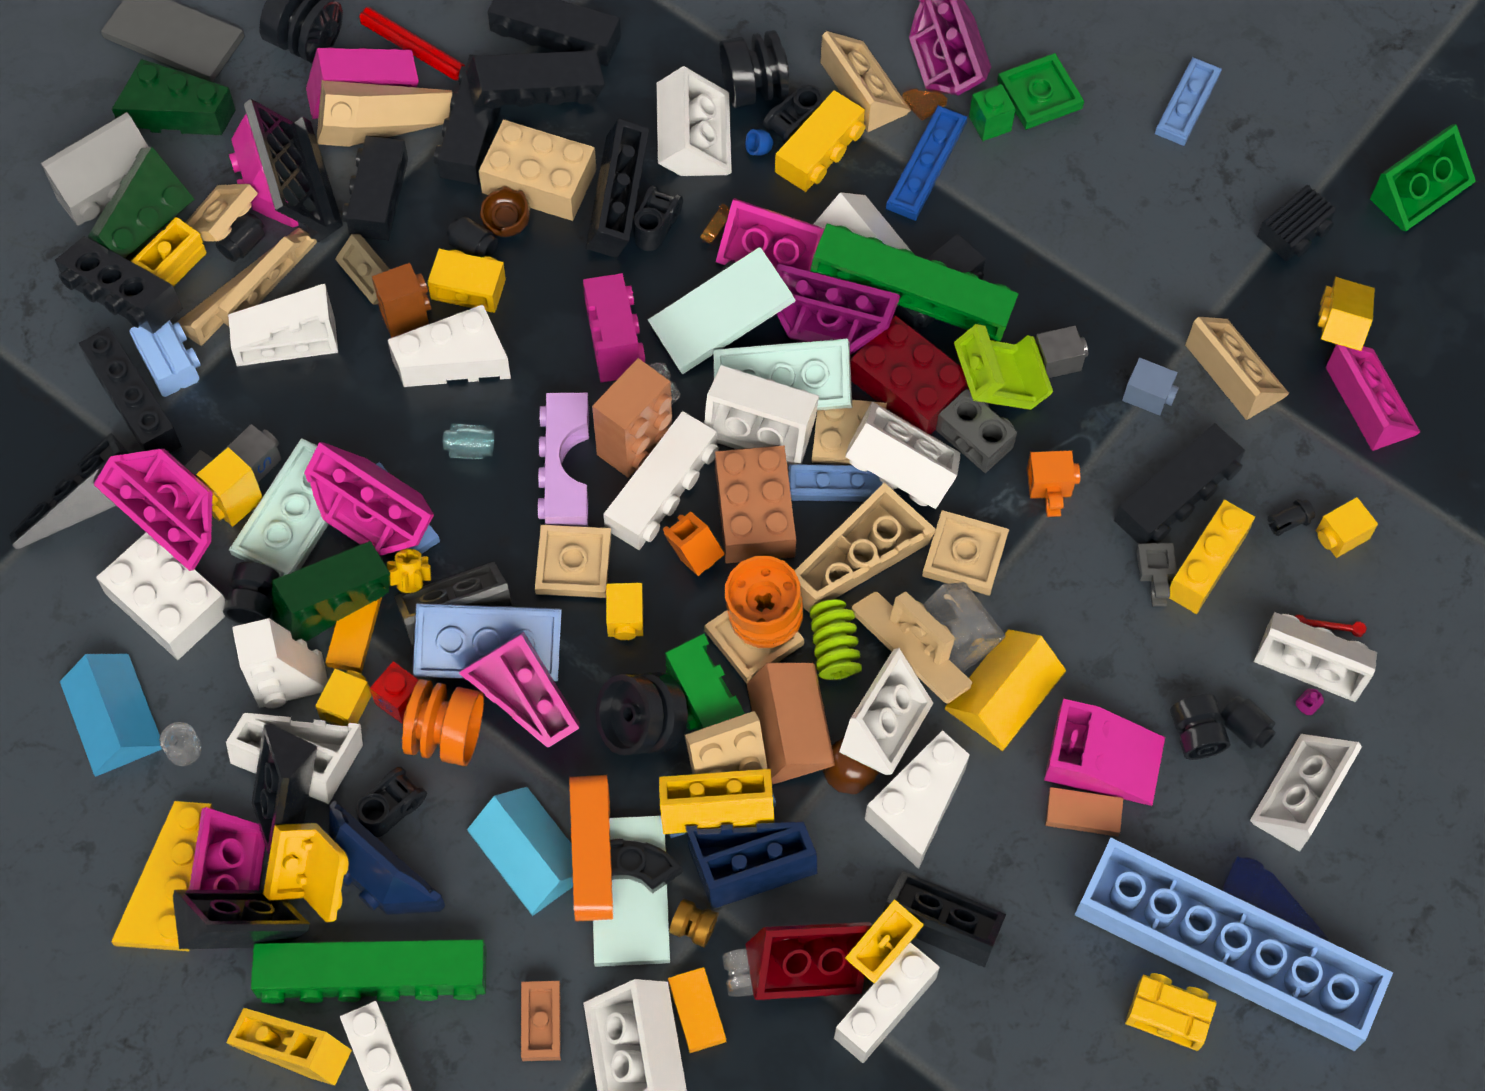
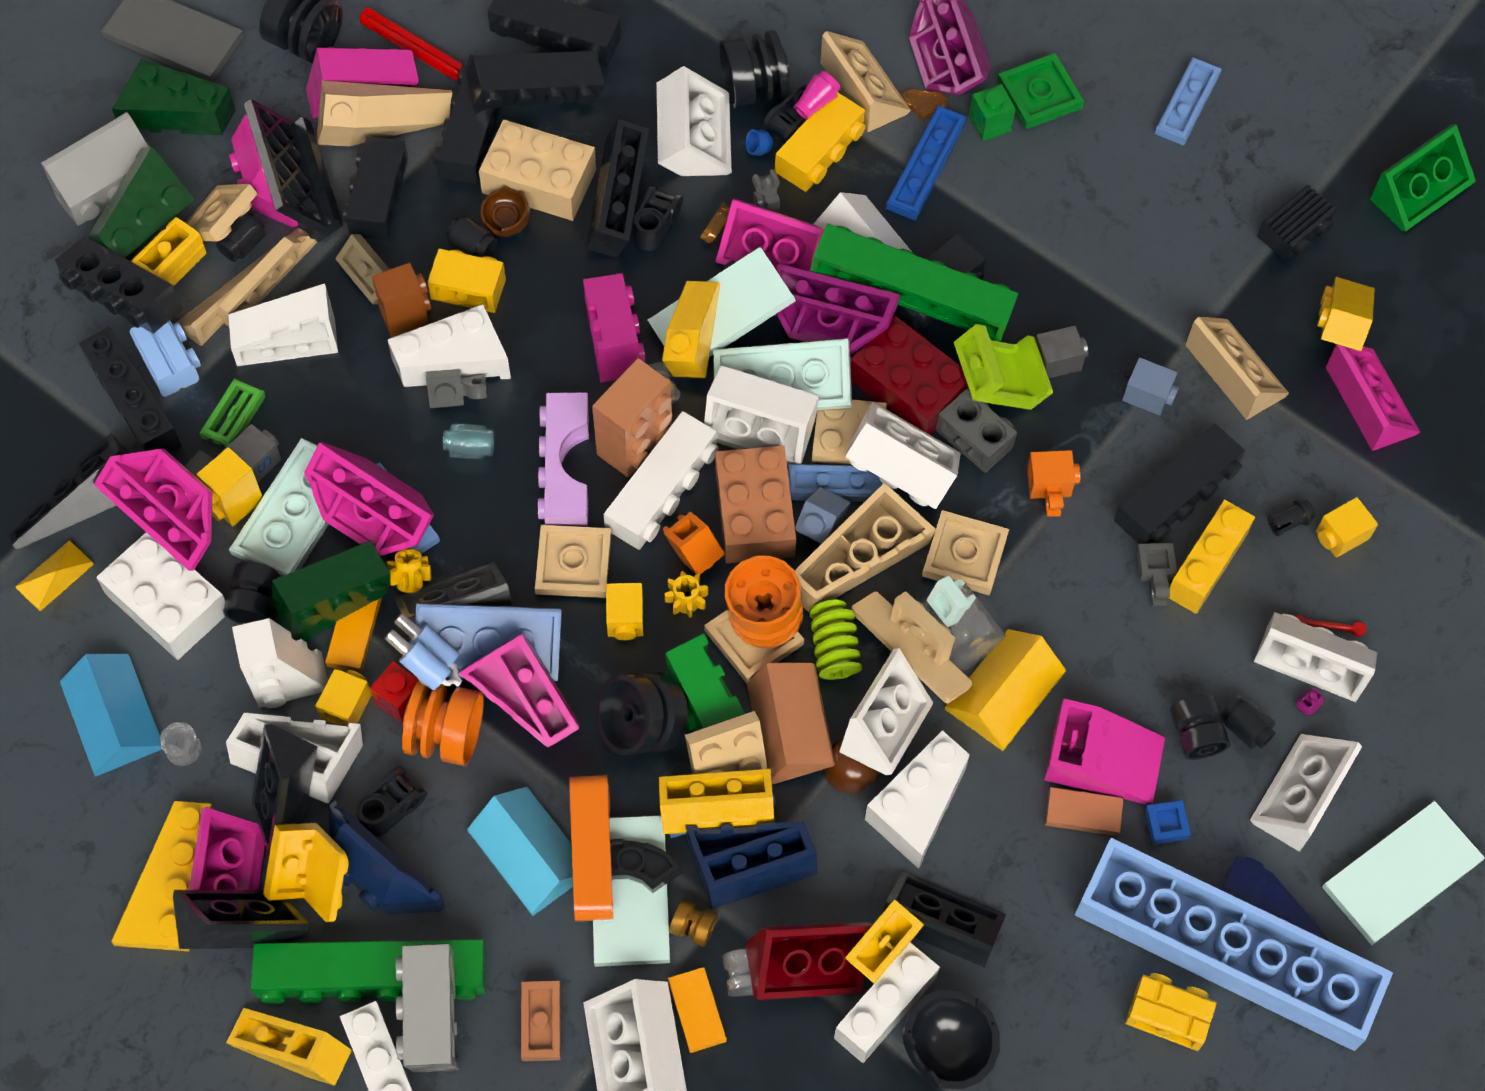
none -> yellow slope [16,540,94,611]
none -> bright green tile [200,378,266,448]
none -> light blue piece [384,613,462,690]
none -> light grey wedge [396,944,459,1072]
none -> dark grey plate [426,369,487,408]
none -> yellow slope [662,281,720,378]
none -> yellow gear [665,571,708,618]
none -> dark grey plate [752,169,780,213]
none -> dark pink cone [794,71,841,120]
none -> sand blue brick [795,487,851,544]
none -> black cylinder [902,989,1000,1089]
none -> light aqua tile [927,576,976,628]
none -> blue plate [1145,800,1191,845]
none -> light aqua tile [1322,801,1485,946]

